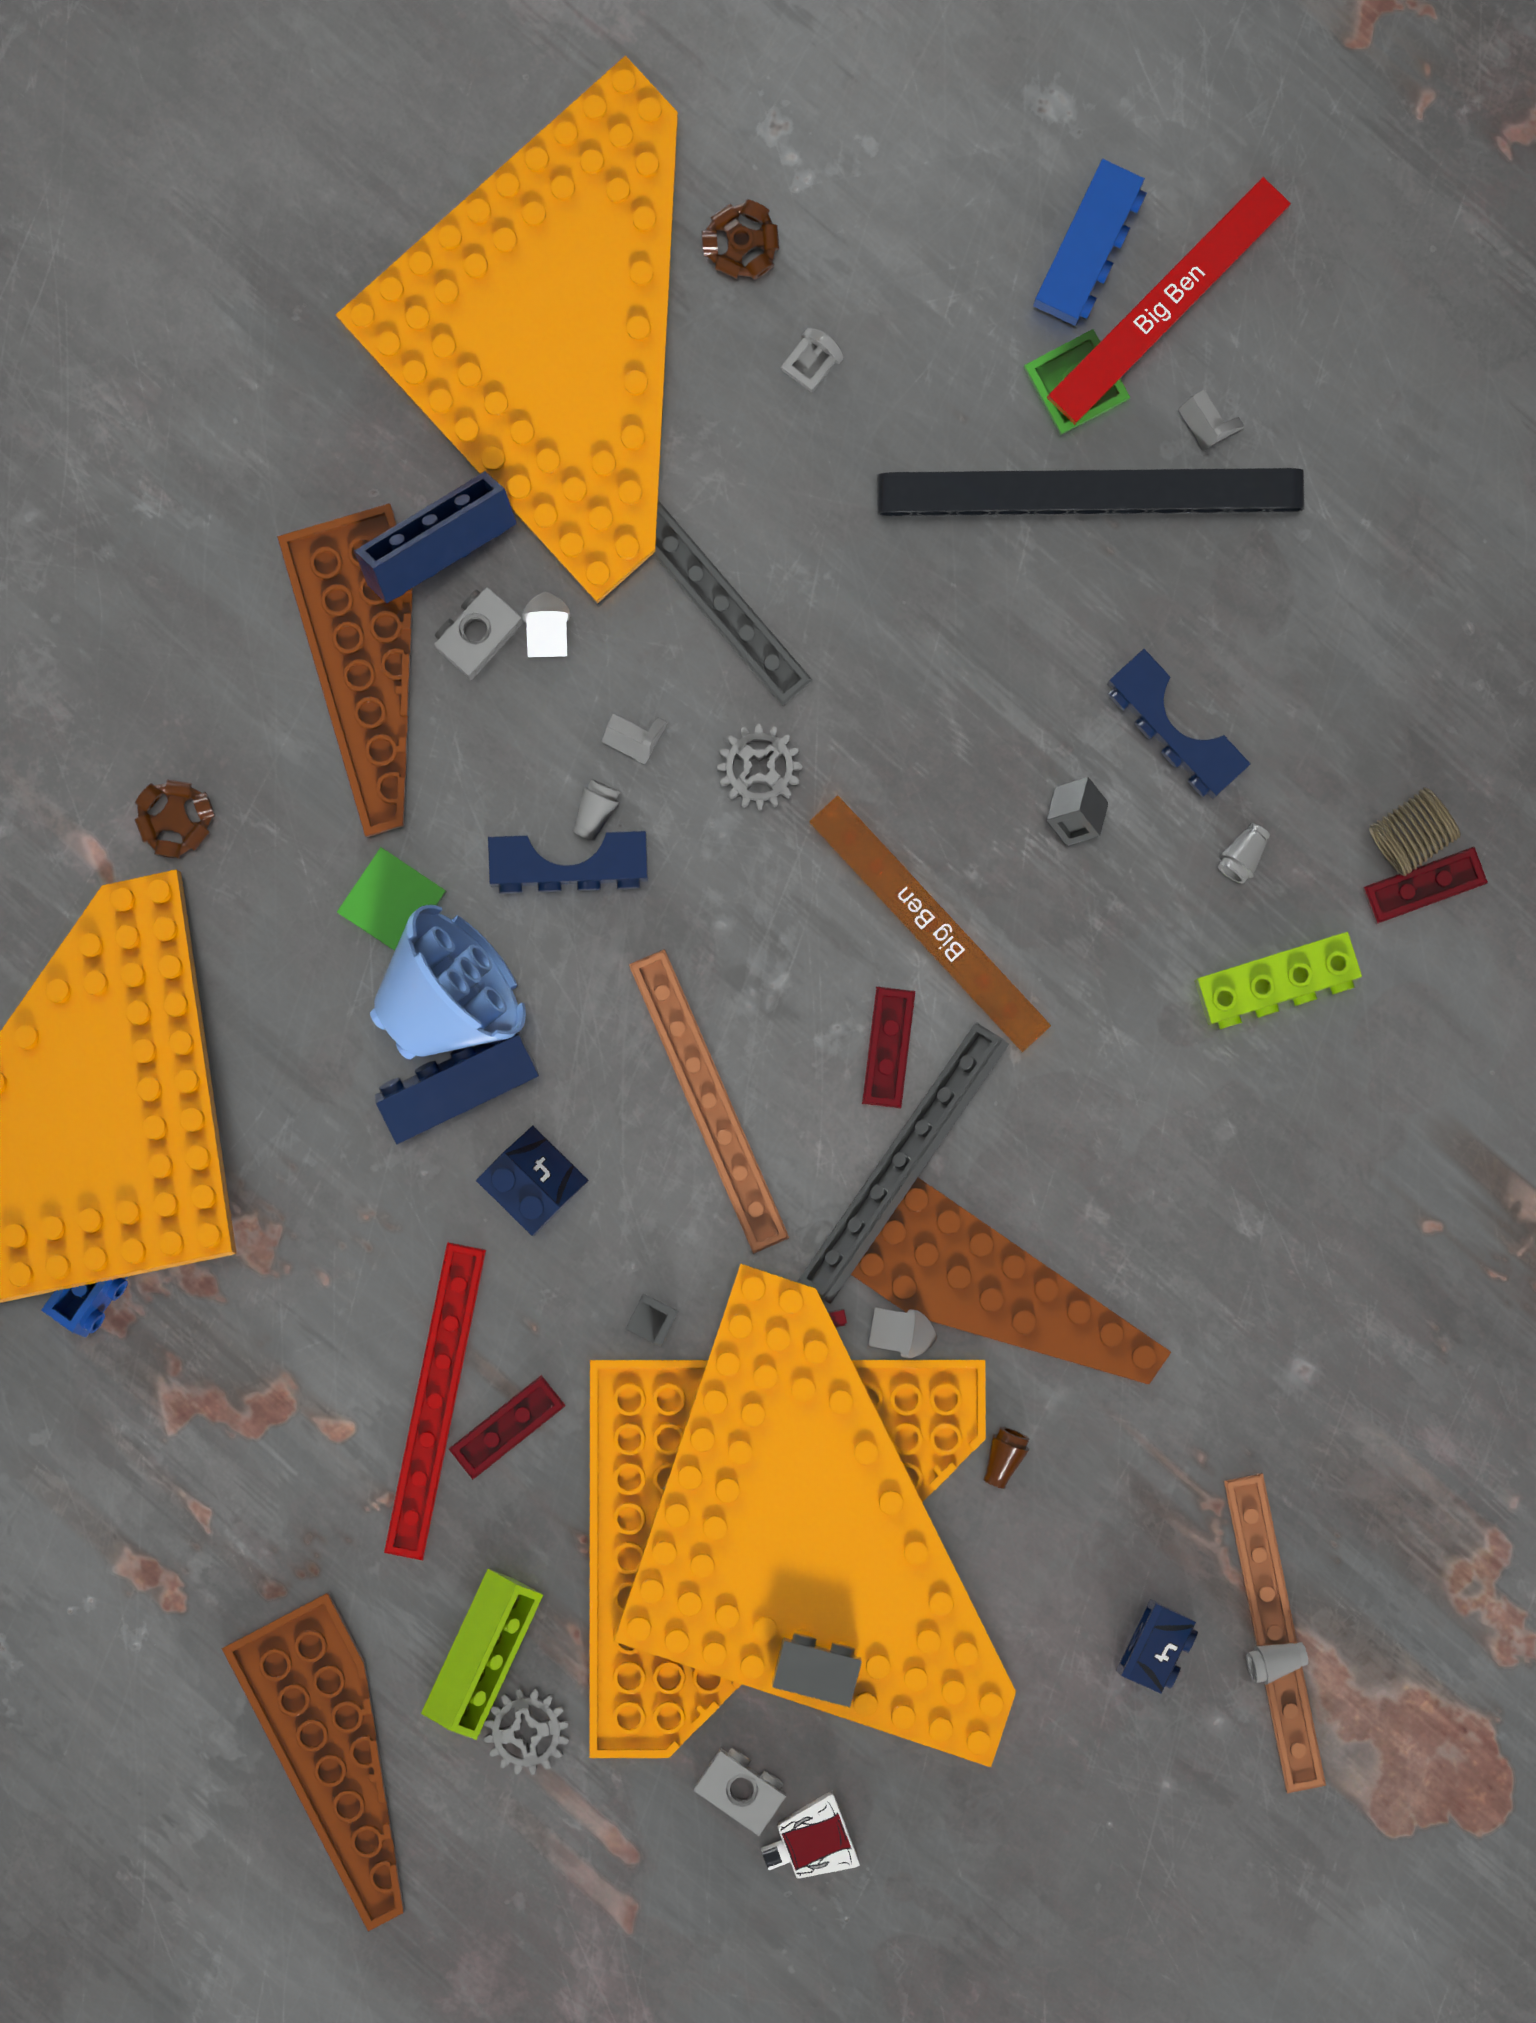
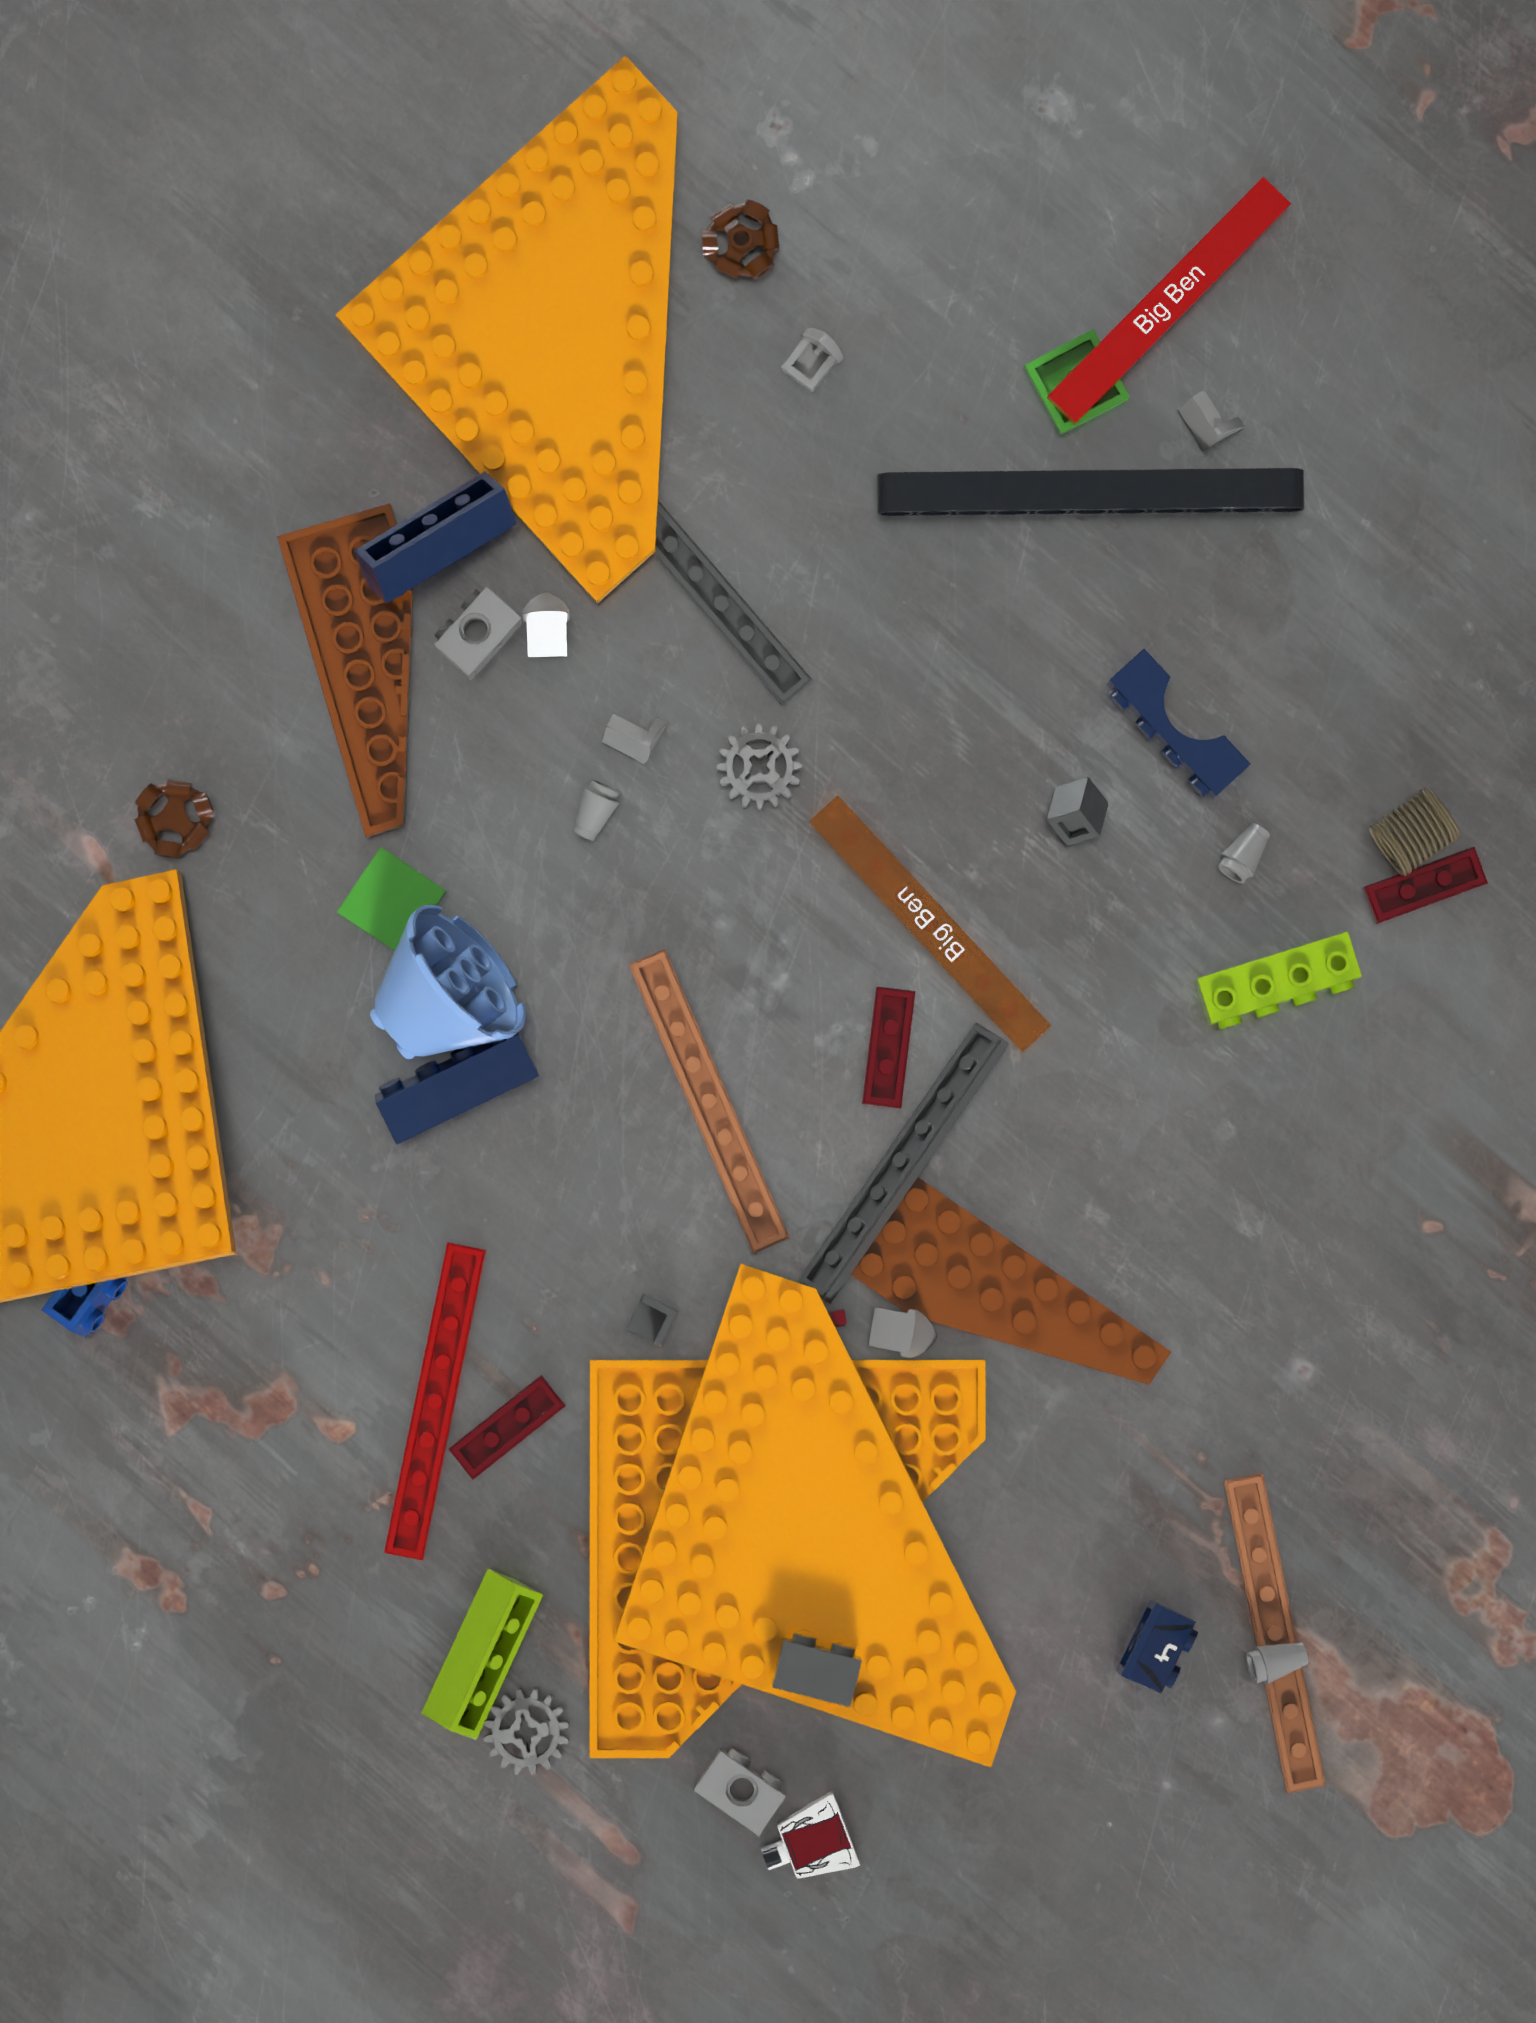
dark orange wing [222,1592,404,1932] -> none
dark blue slope [475,1125,589,1237] -> none
dark blue arch [488,831,648,894] -> none
reddish brown cone [983,1427,1030,1489] -> none
blue brick [1033,158,1147,326] -> none

